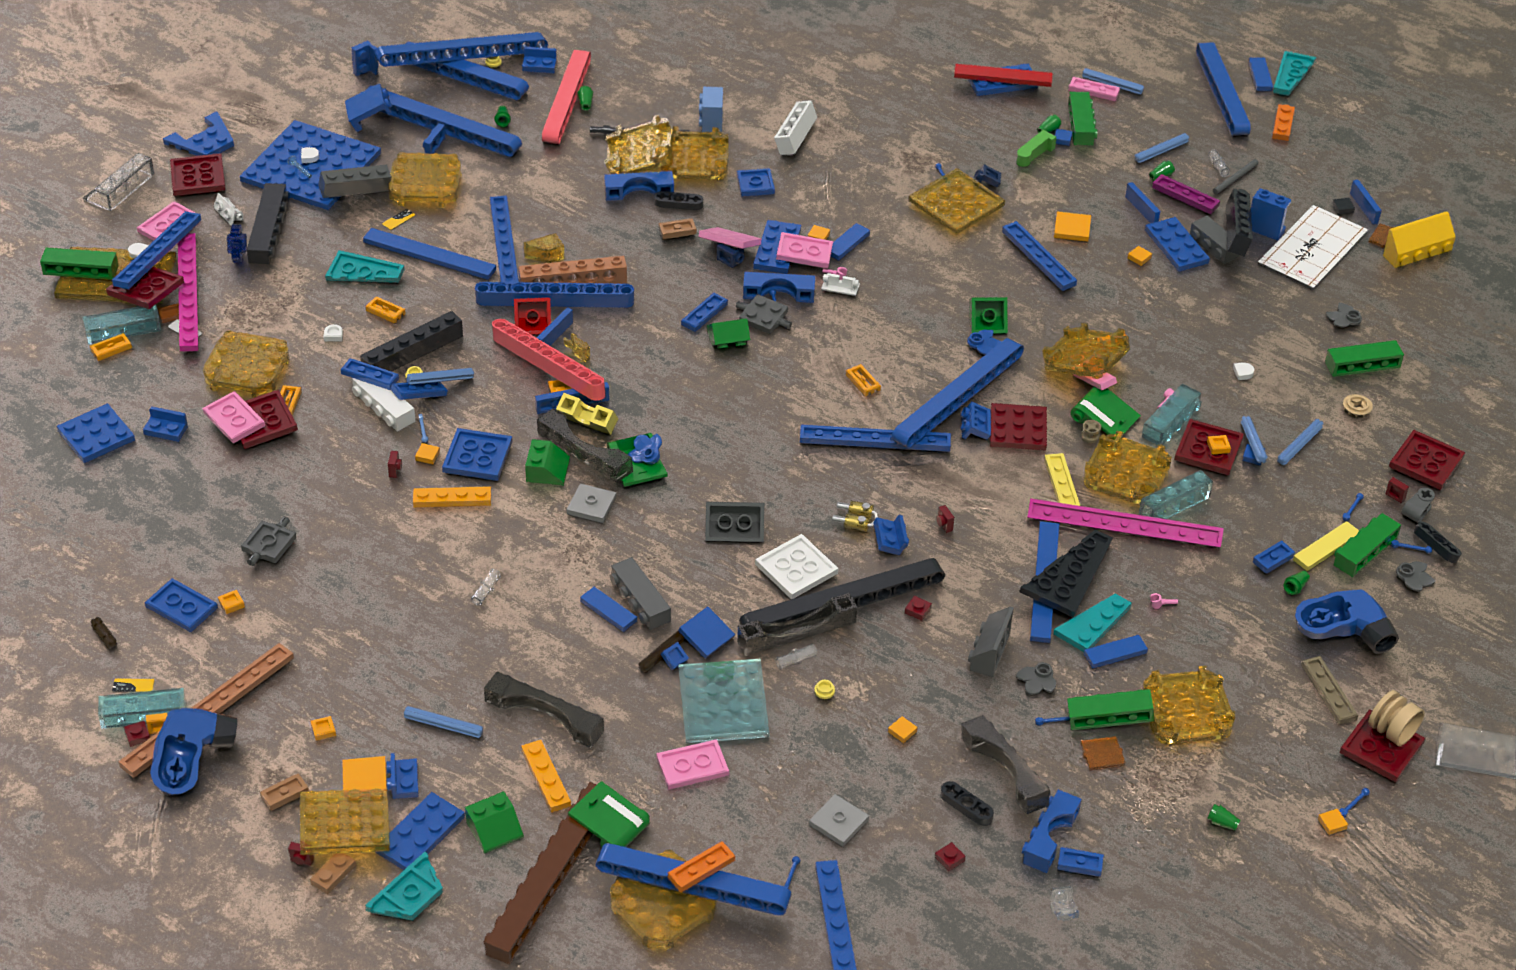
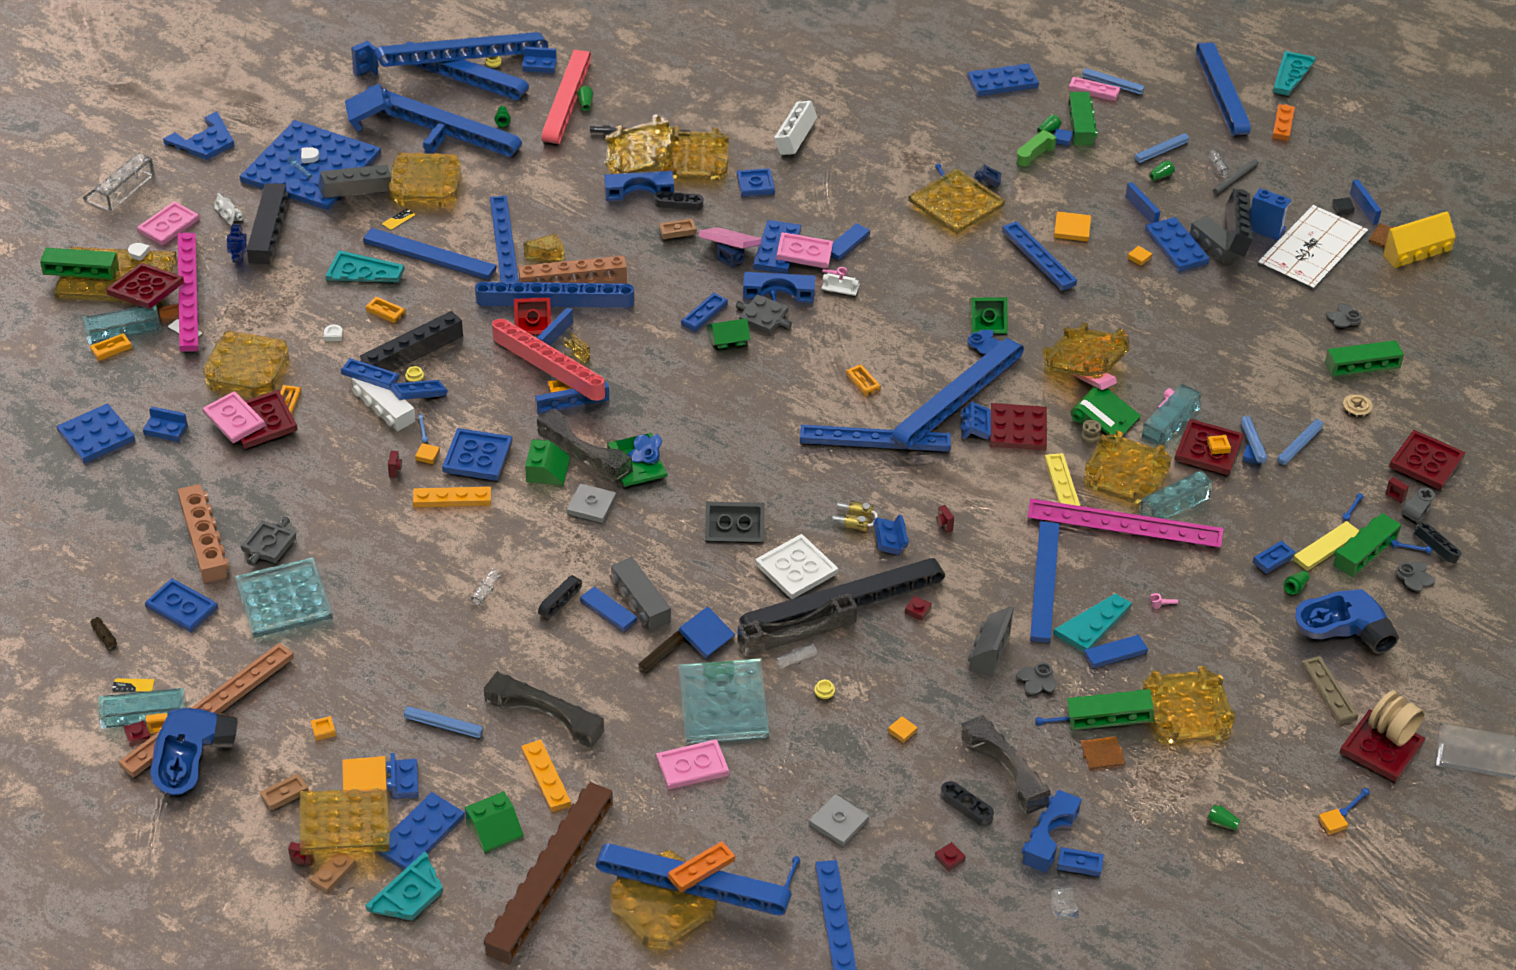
blue plate [112,211,201,289] -> none
dark red plate [170,153,225,196] -> none
light orange tile [218,590,245,614] -> none
medium blue axle [406,368,474,385] -> none
light yellow arch [556,393,618,435] -> none
green door [568,781,650,848] -> none
blue tile [660,642,689,671] -> none
medium blue brick [699,87,723,134] -> none
light orange tile [808,225,830,240] -> none
red tile [954,64,1053,87] -> none
black wing [1019,529,1113,617] -> none
magenta plate [1152,174,1220,214] -> none
white tile [1233,363,1254,380] -> none
blue tile [1248,57,1273,91] -> none
none -> nougat brick [177,484,230,583]
none -> clear light blue plate [235,557,333,638]
none -> black beam [538,575,582,619]

